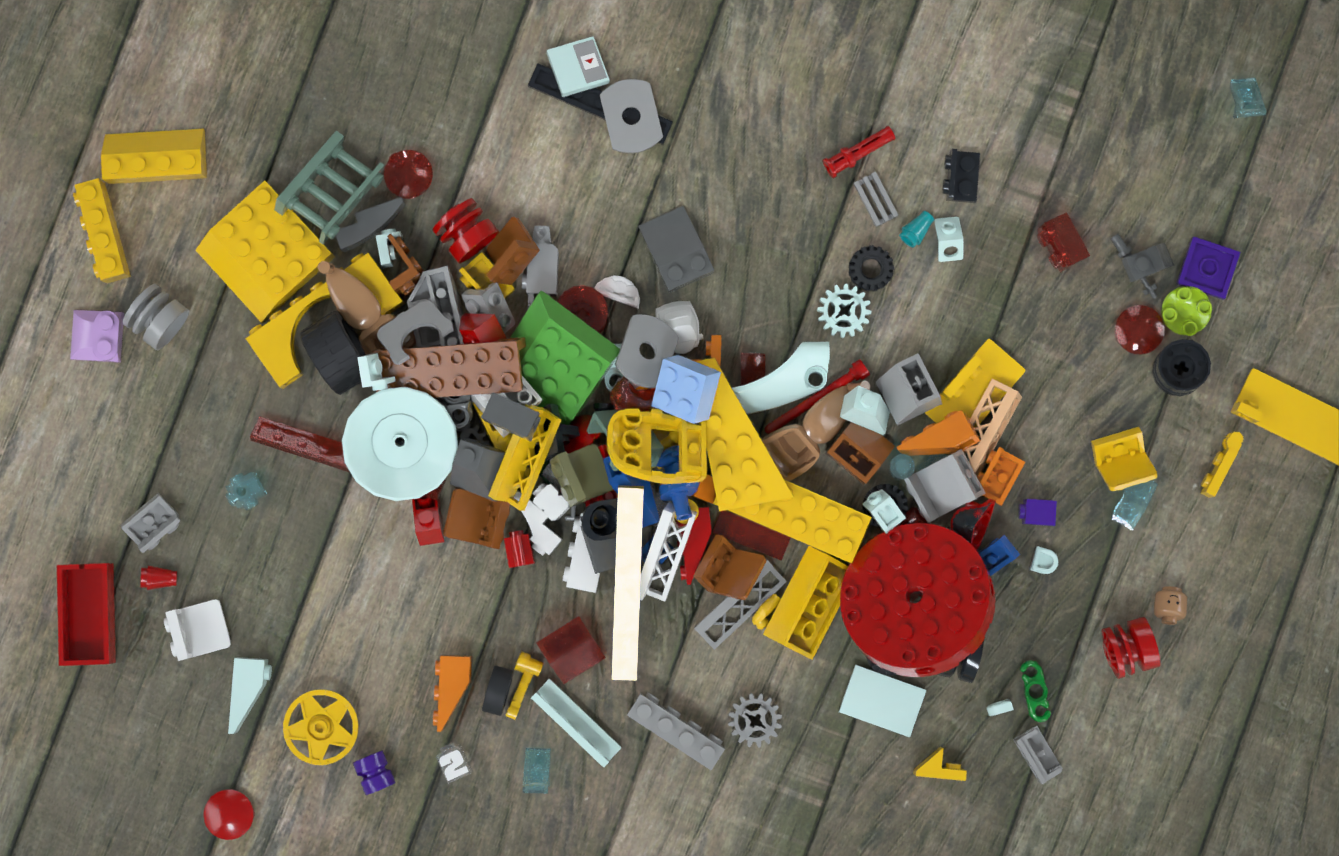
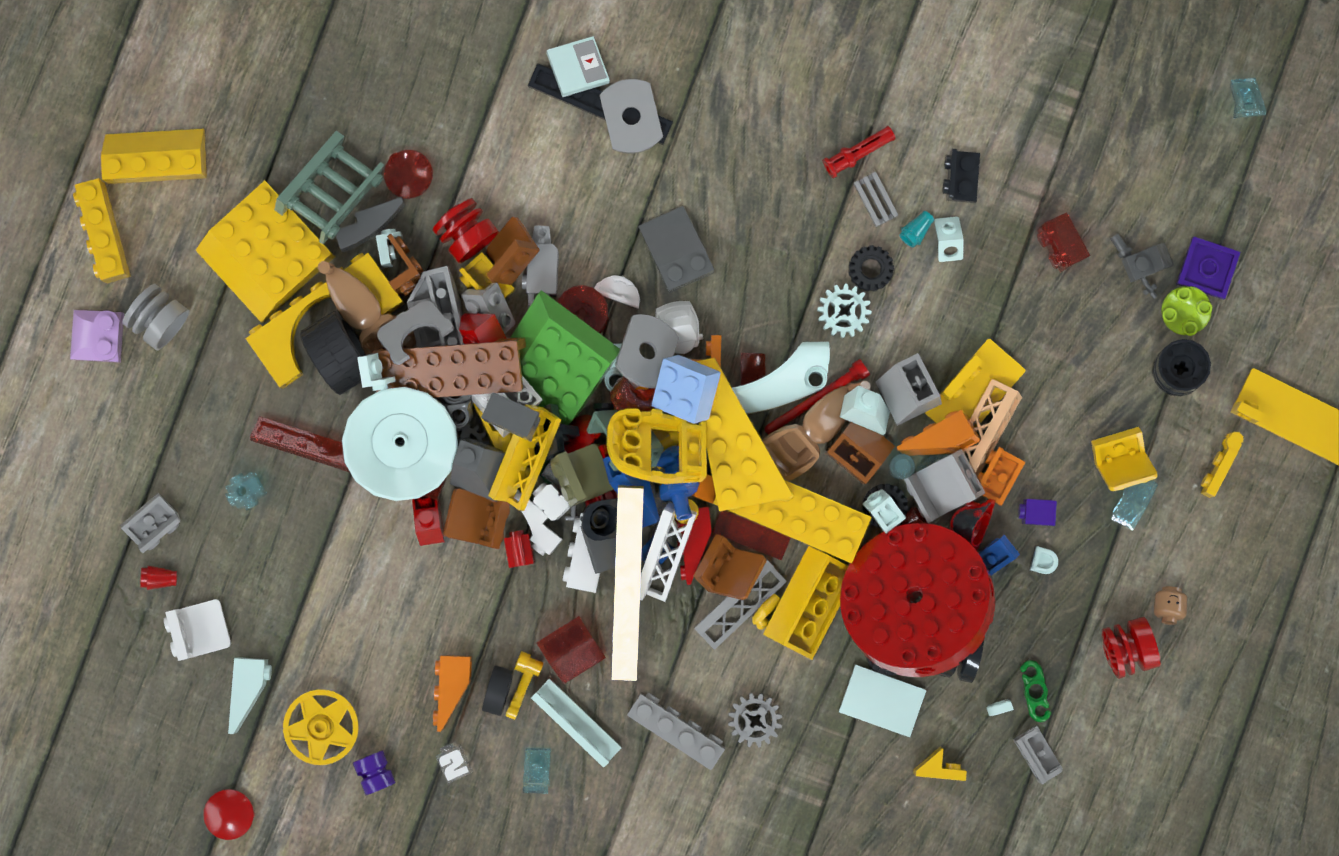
red piece [57,563,116,666] -> none
clear red dish [1115,305,1165,355] -> none

